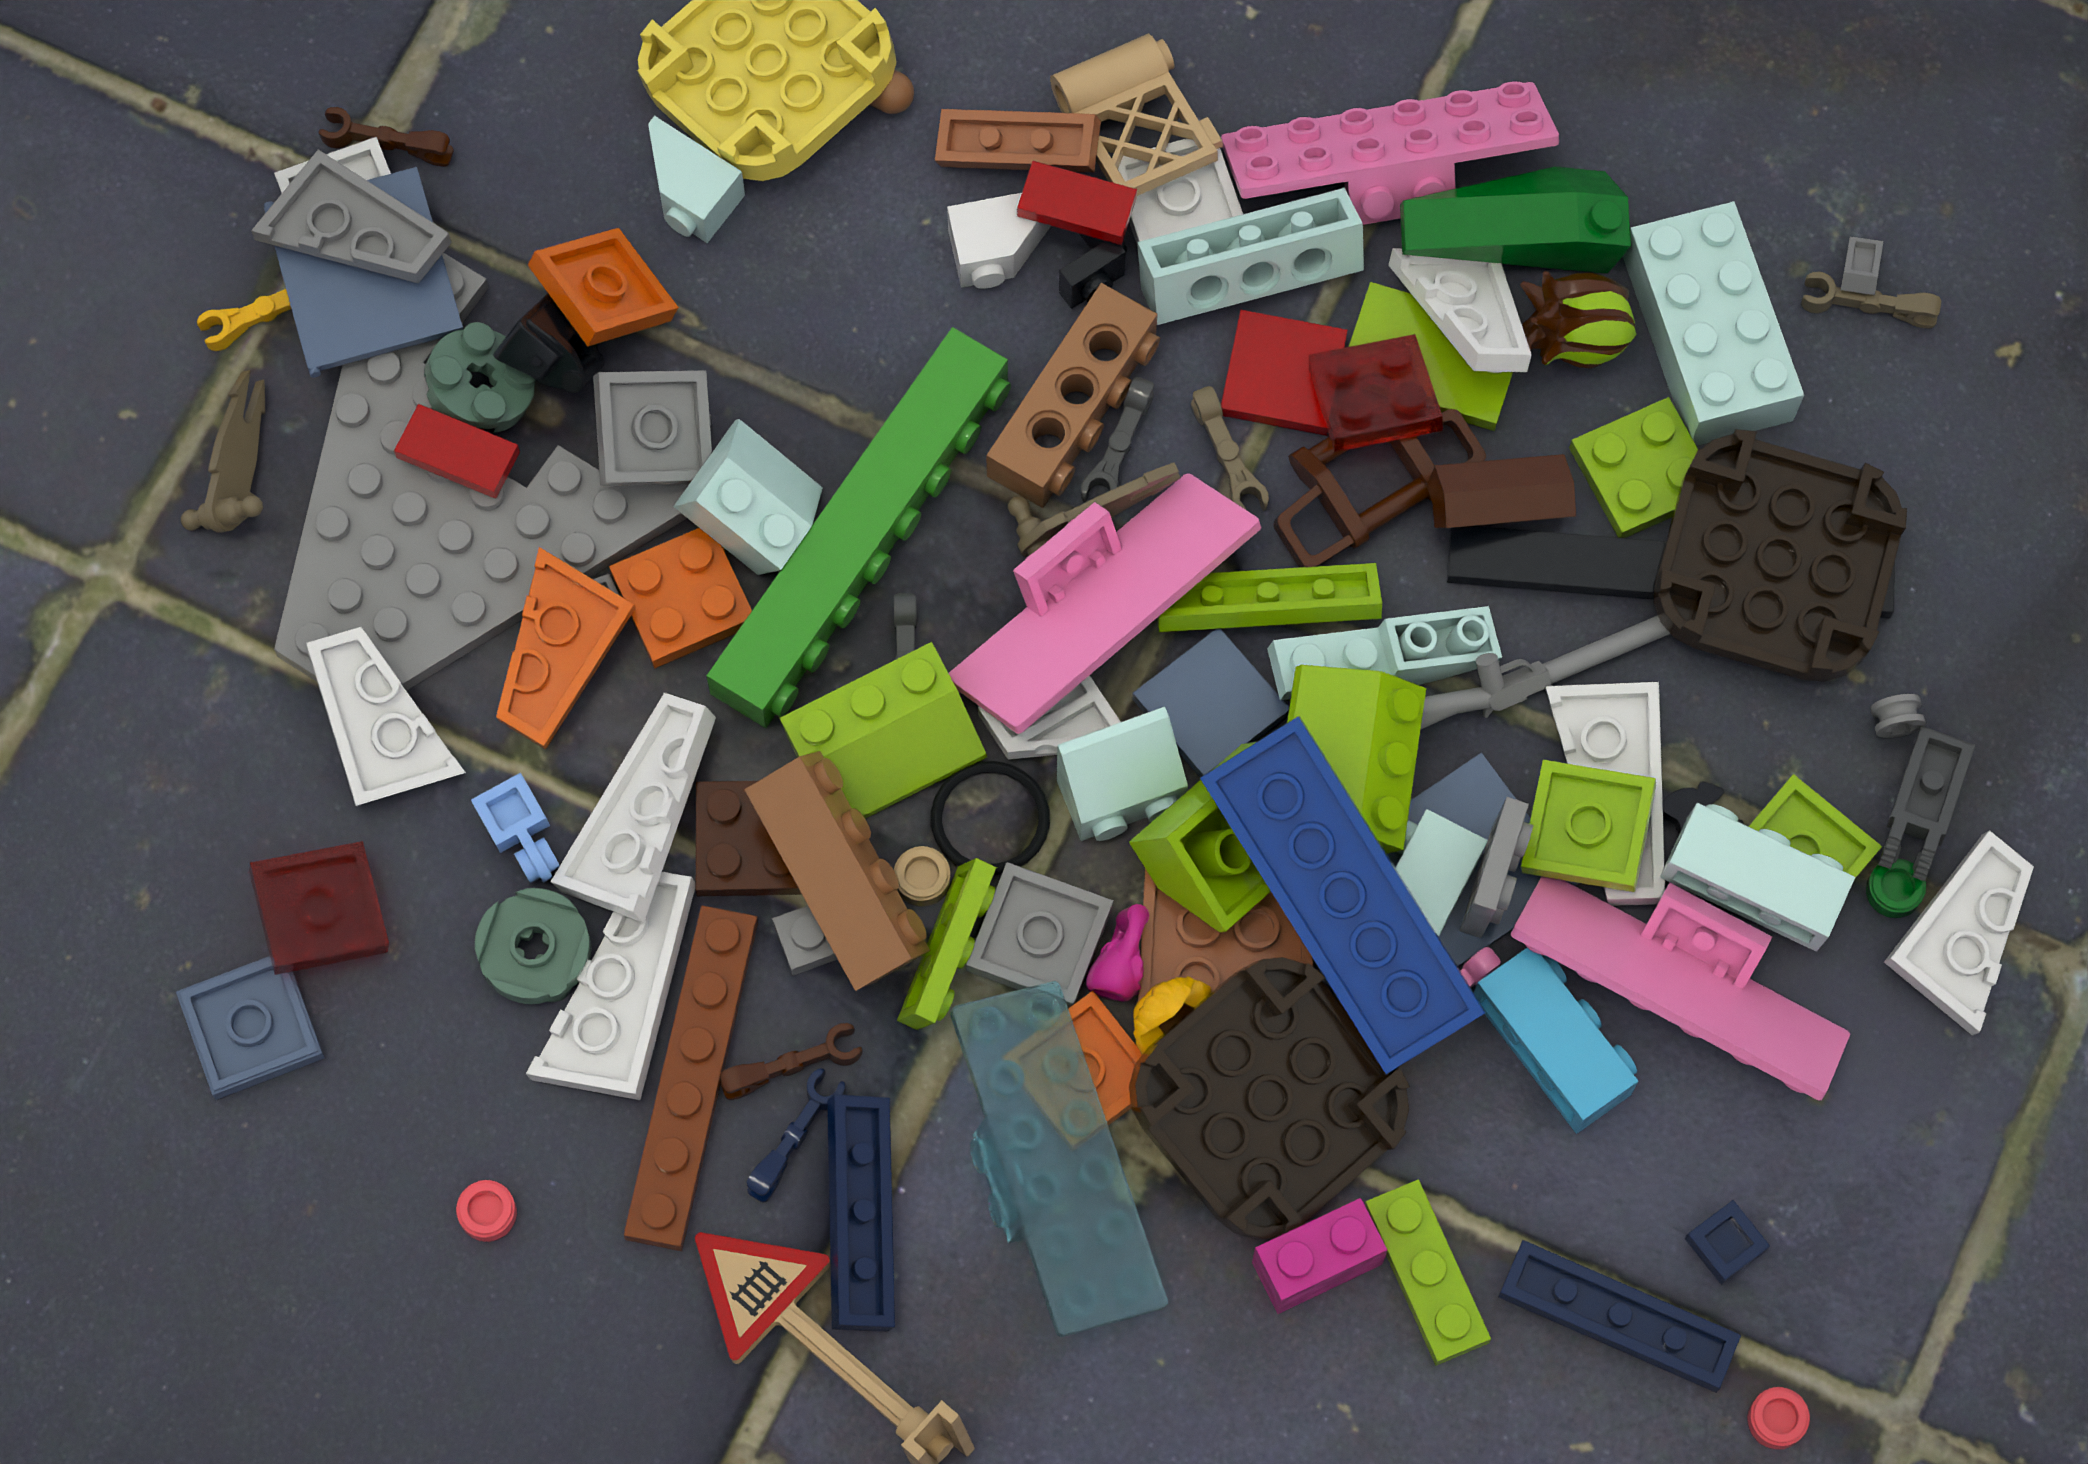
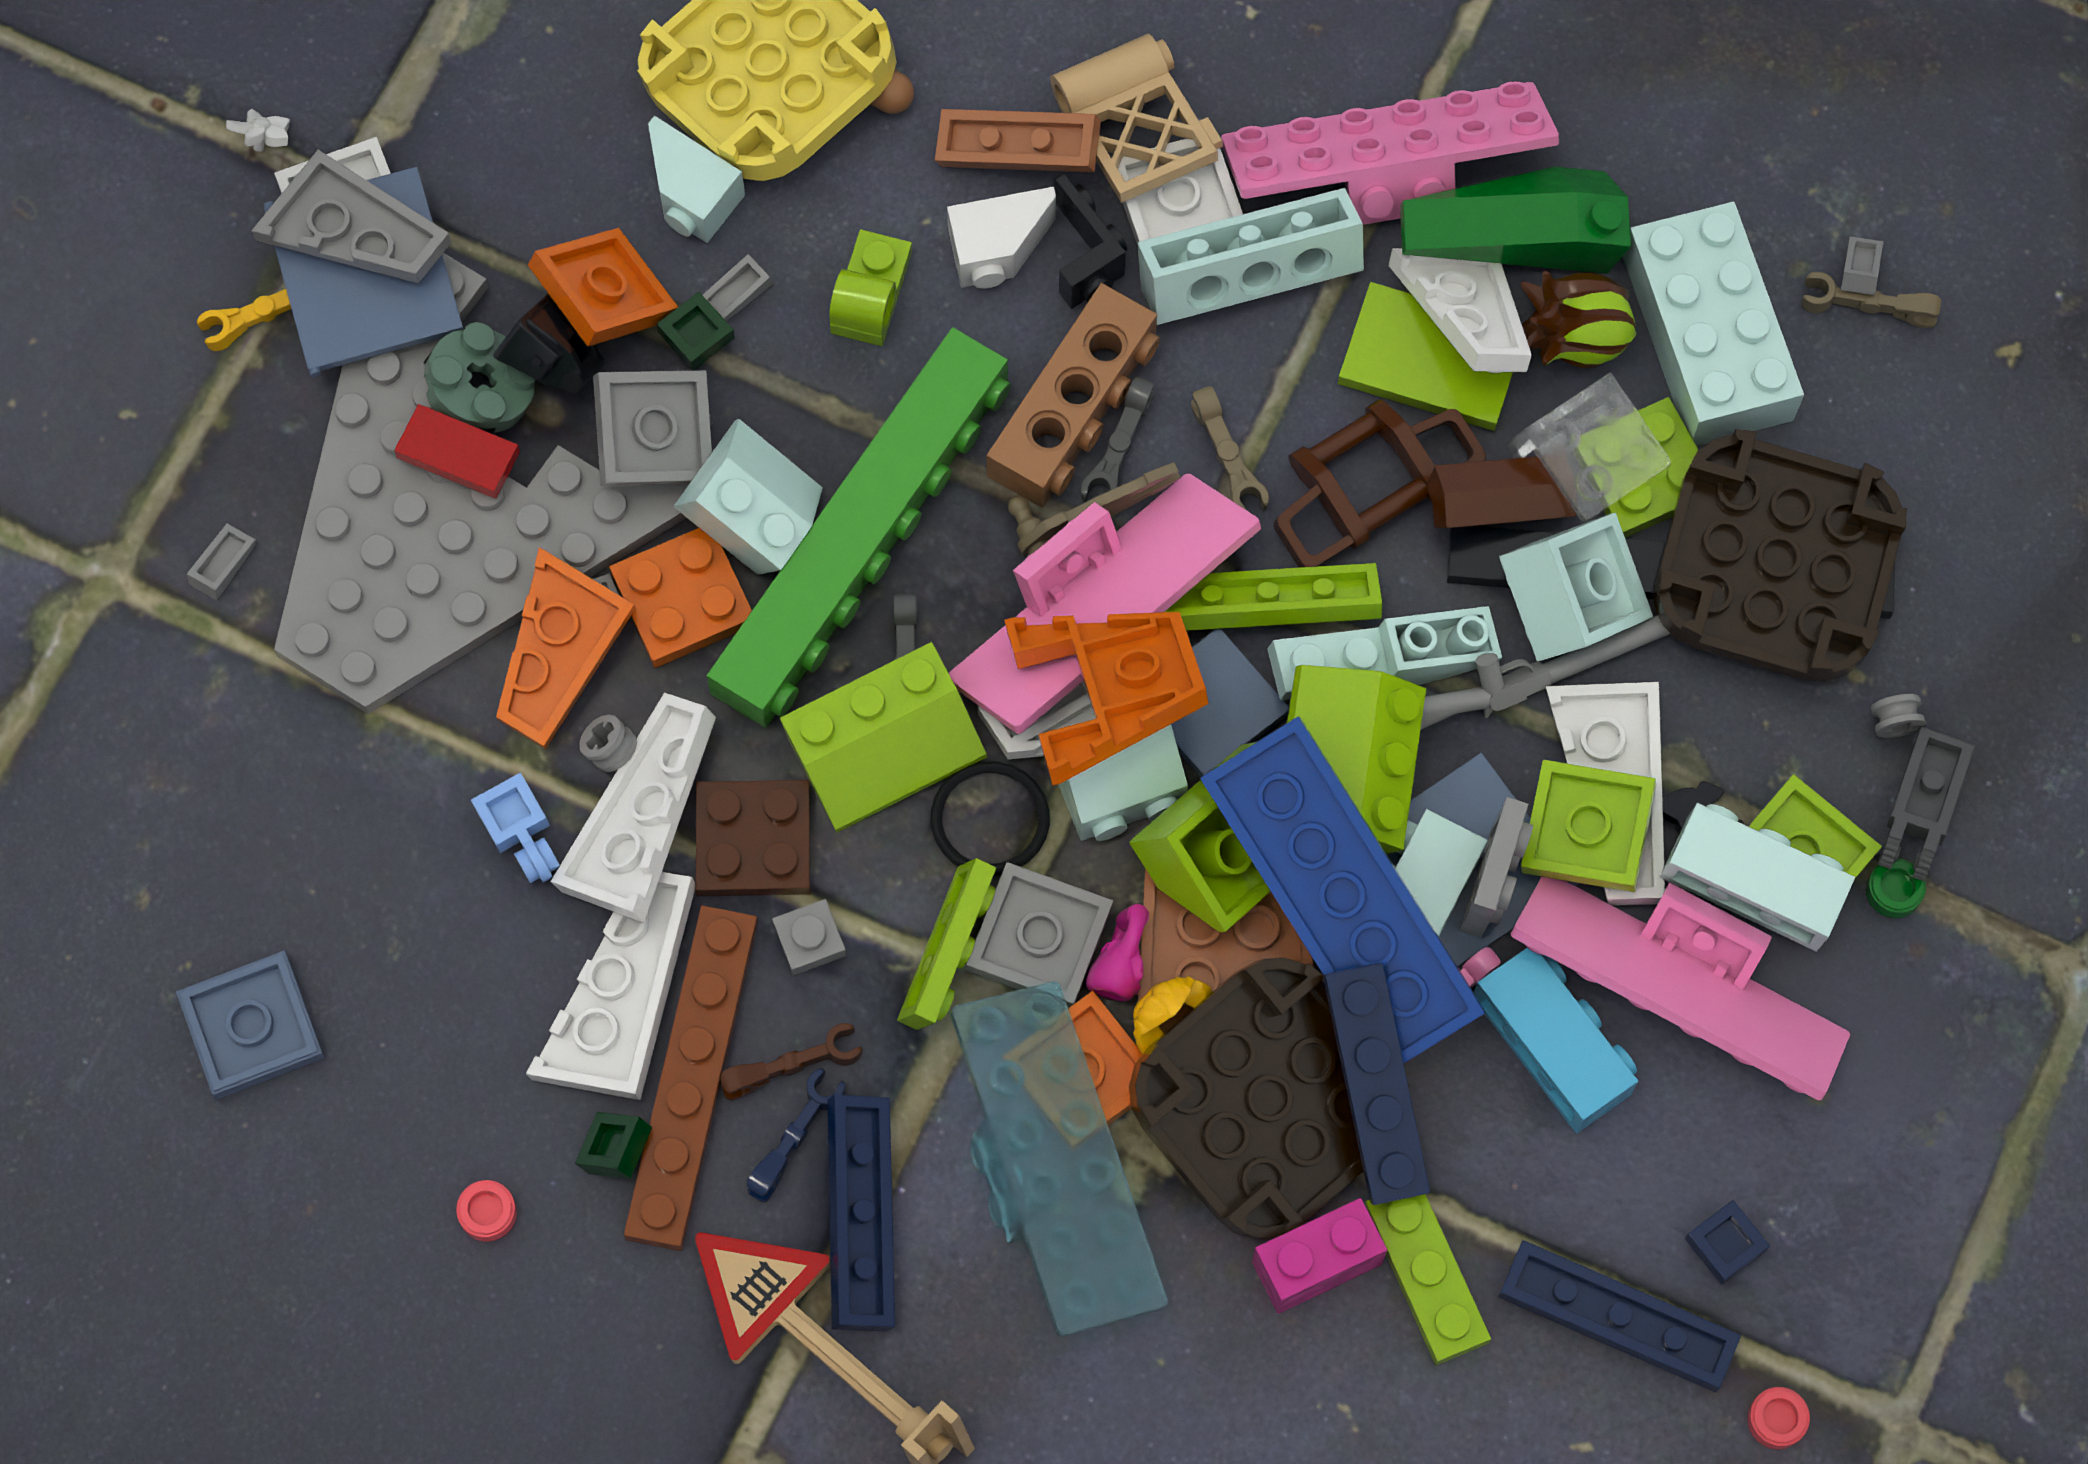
dark tan piece [181,370,265,533] -> none
clear red plate [249,841,389,975] -> none
white wing [306,627,466,806] -> none
reddish brown piece [318,107,454,167] -> none
sand green plate [475,888,592,1004] -> none
medium nougat brick [744,751,930,991] -> none
tan tile [894,846,951,906] -> none
red tile [1017,161,1137,245] -> none
red tile [1221,310,1348,436] -> none
clear red plate [1309,334,1443,452] -> none
white wing [1884,830,2034,1036] -> none
none -> light grey piece [187,523,256,601]
none -> white plant [226,109,290,152]
none -> dark green plate [575,1112,652,1179]
none -> light grey bush [579,714,637,772]
none -> dark green plate [657,292,735,371]
none -> light grey piece [703,254,774,322]
none -> lime plate [829,229,913,347]
none -> orange wing [1004,612,1209,785]
none -> dark blue plate [1322,962,1431,1205]
none -> light aqua slope [1499,512,1653,662]
none -> clear bracket [1506,372,1671,522]

